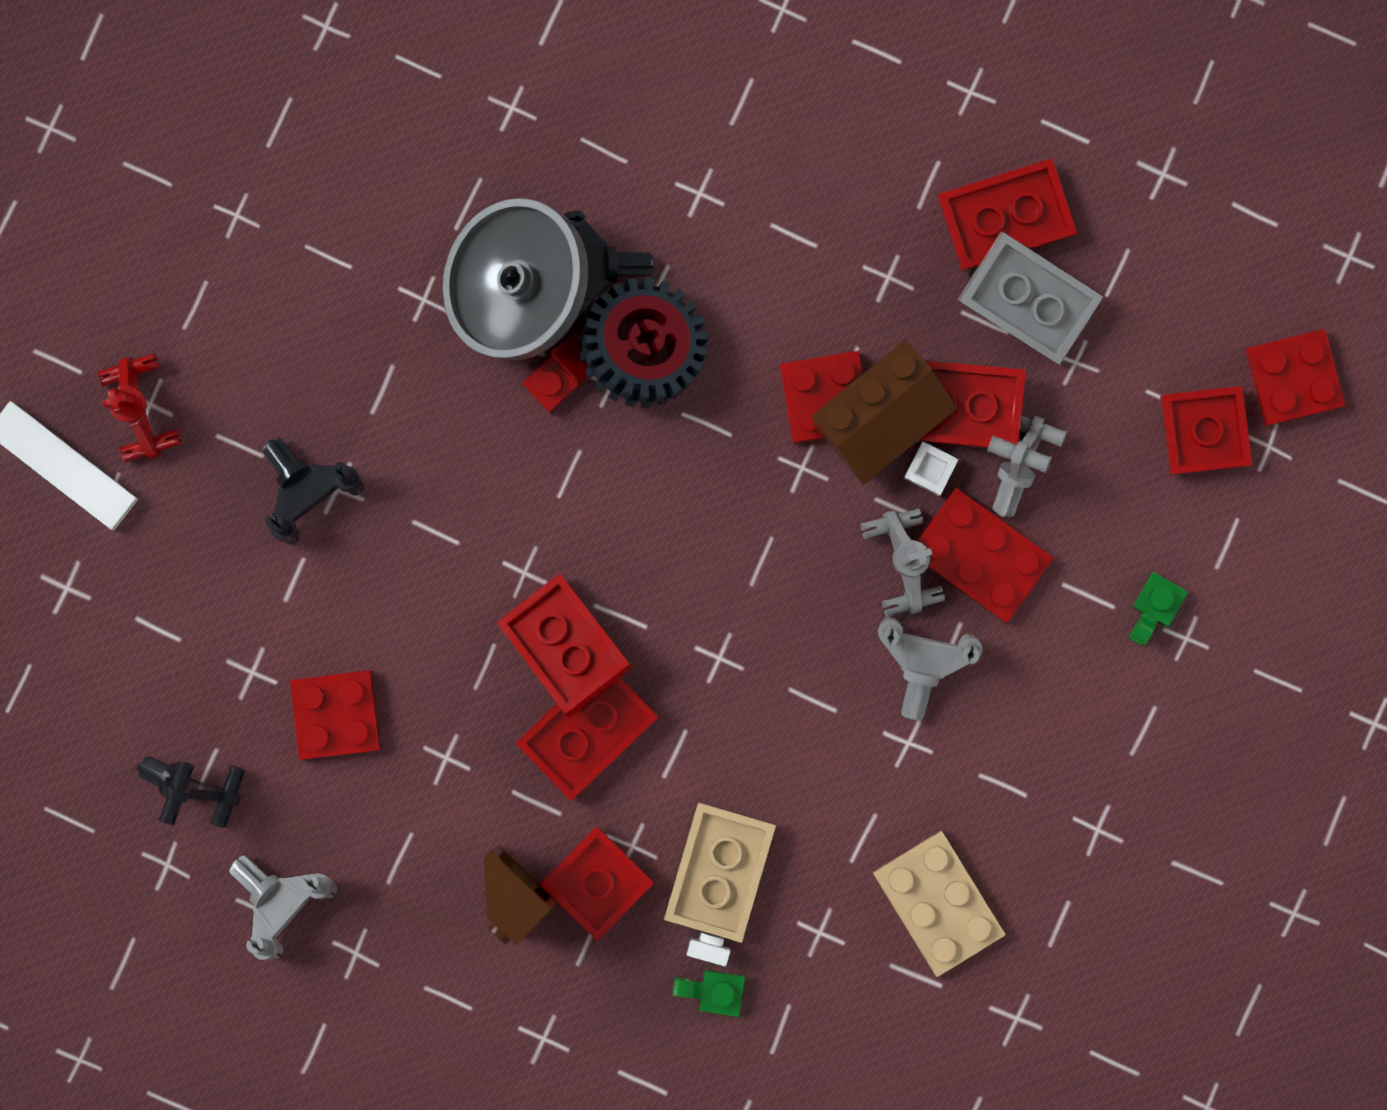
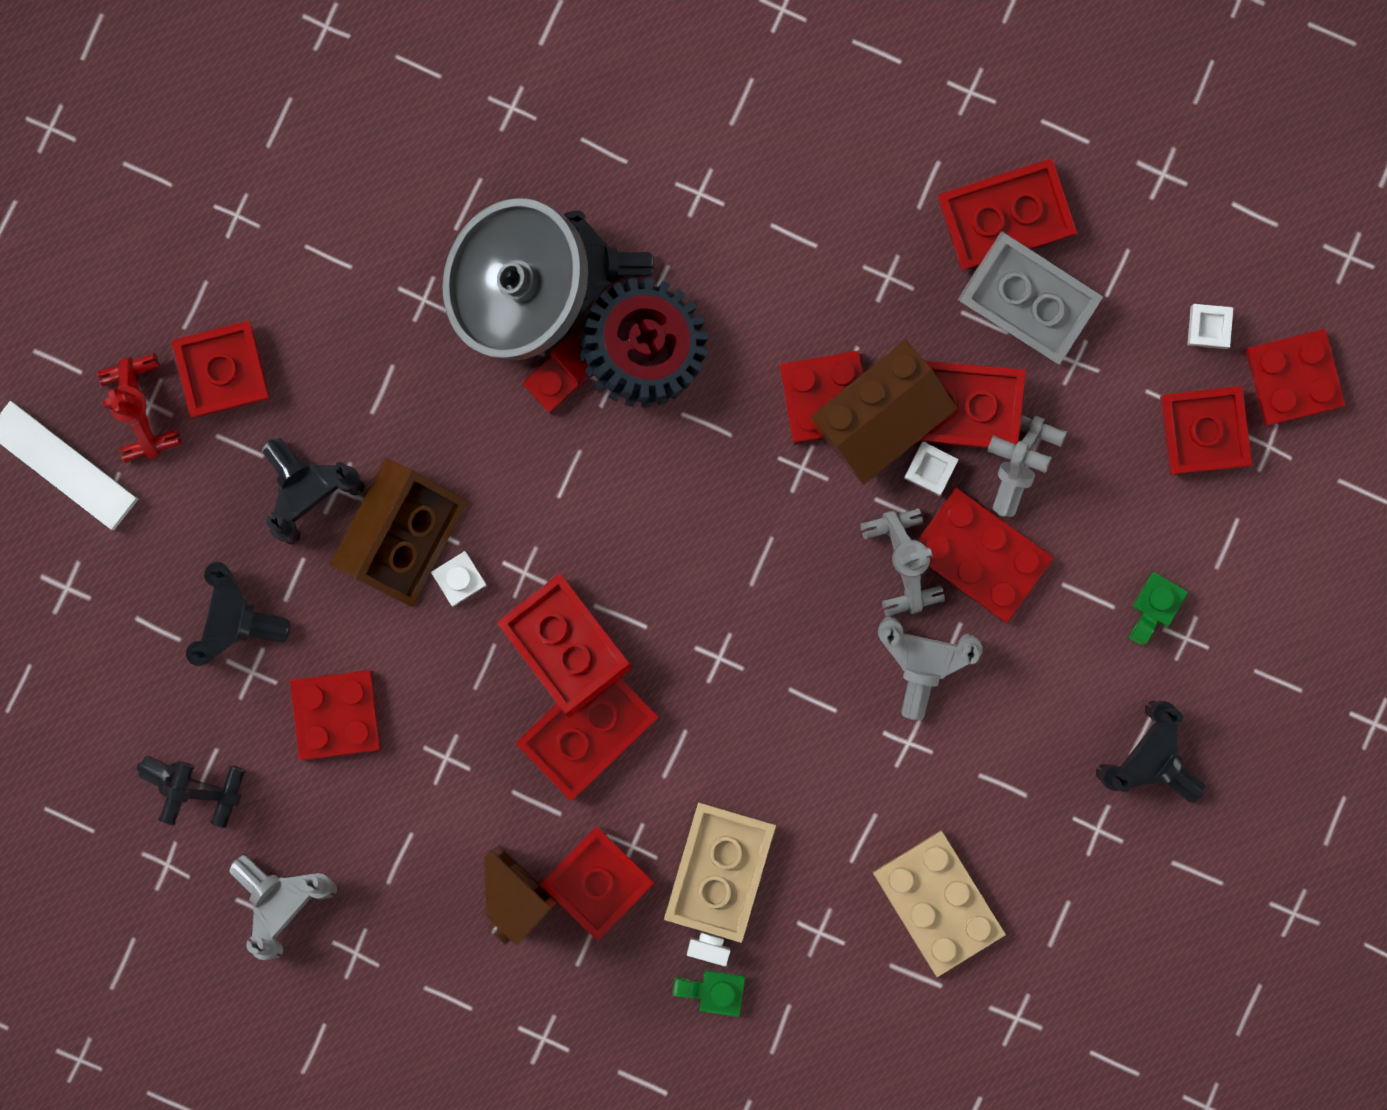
none -> red plate [171,320,270,419]
none -> black axle [185,562,290,666]
none -> reddish brown slope [329,458,468,607]
none -> white plate [431,551,487,607]
none -> black axle [1096,701,1205,803]
none -> white plate [1187,304,1233,349]

